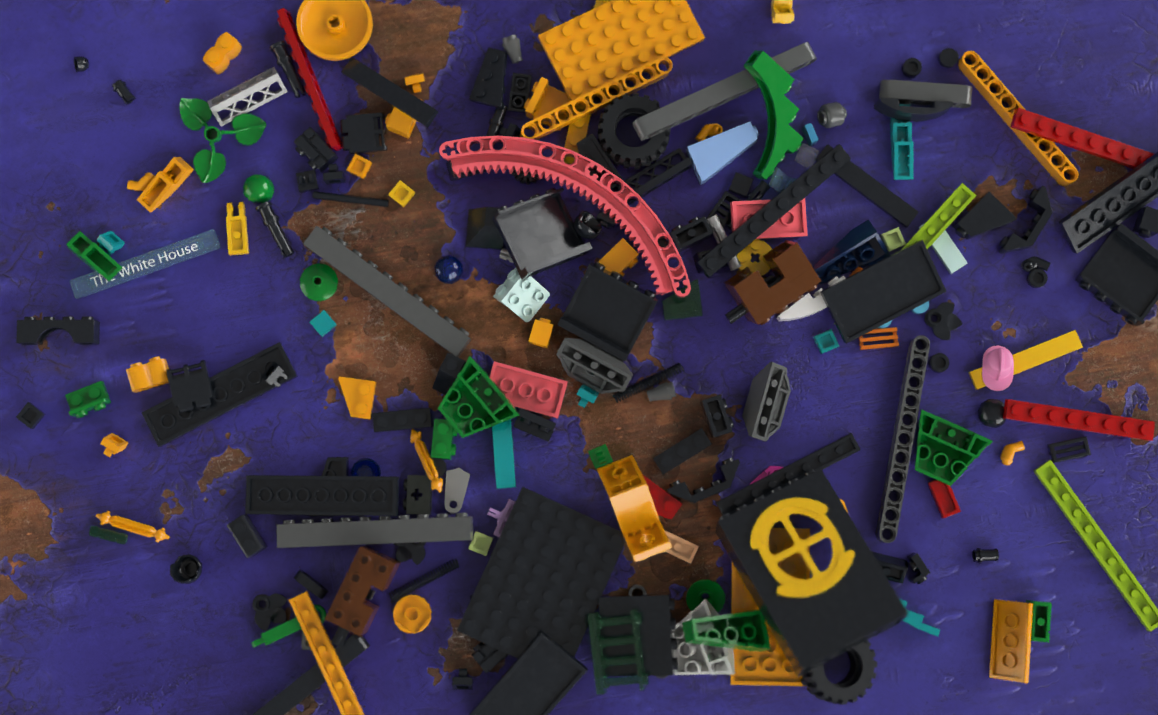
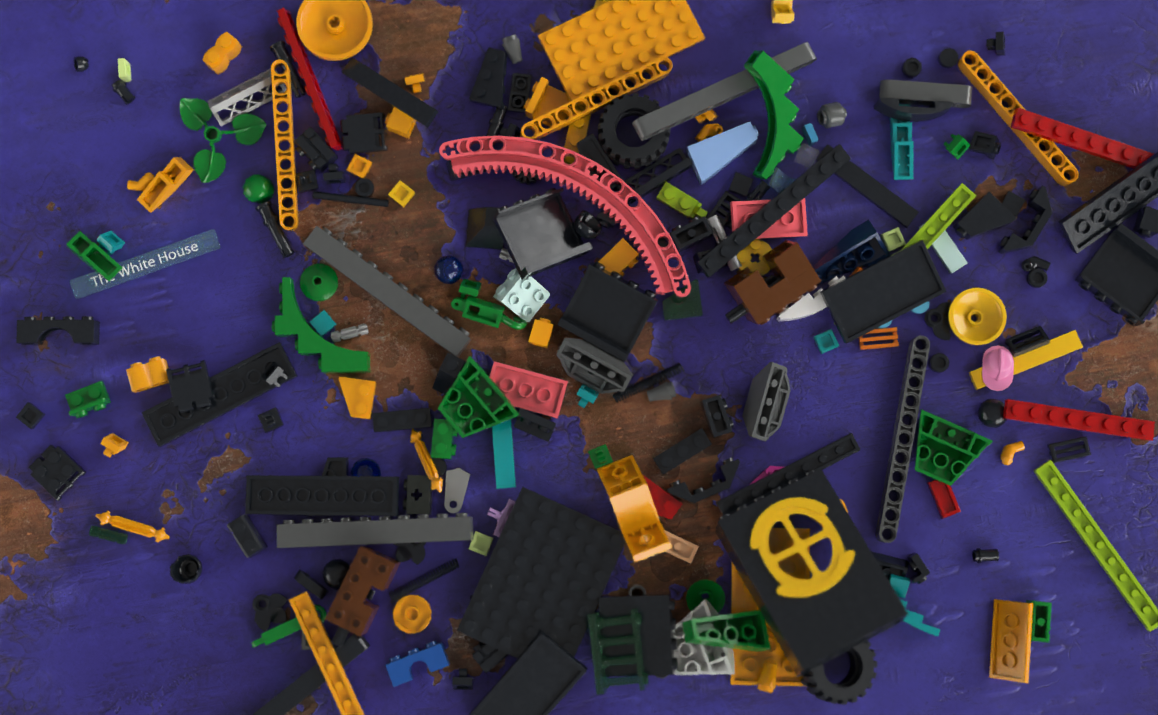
yellow hinge [226,202,249,256] -> none
none -> black plate [29,445,86,501]
none -> yellowish green tile [118,58,131,82]
none -> black tile [258,407,284,433]
none -> light orange beam [271,59,299,231]
none -> green arch [272,277,370,374]
none -> black hair [323,559,350,590]
none -> light grey axle [331,323,368,342]
none -> black tile [355,178,375,197]
none -> blue arch [385,640,450,687]
none -> green piece [451,295,527,330]
none -> green tile [459,279,482,299]
none -> lime hinge [656,182,708,219]
none -> light orange tile [695,109,718,123]
none -> light orange cone [756,662,777,693]
none -> teal tile [889,574,910,598]
none -> green tile [944,134,971,160]
none -> yellow dish [948,288,1007,345]
none -> black bracket [969,131,1001,159]
none -> black tile [986,31,1005,56]
none -> black tile [1001,191,1025,217]
none -> black tile [1005,326,1050,357]

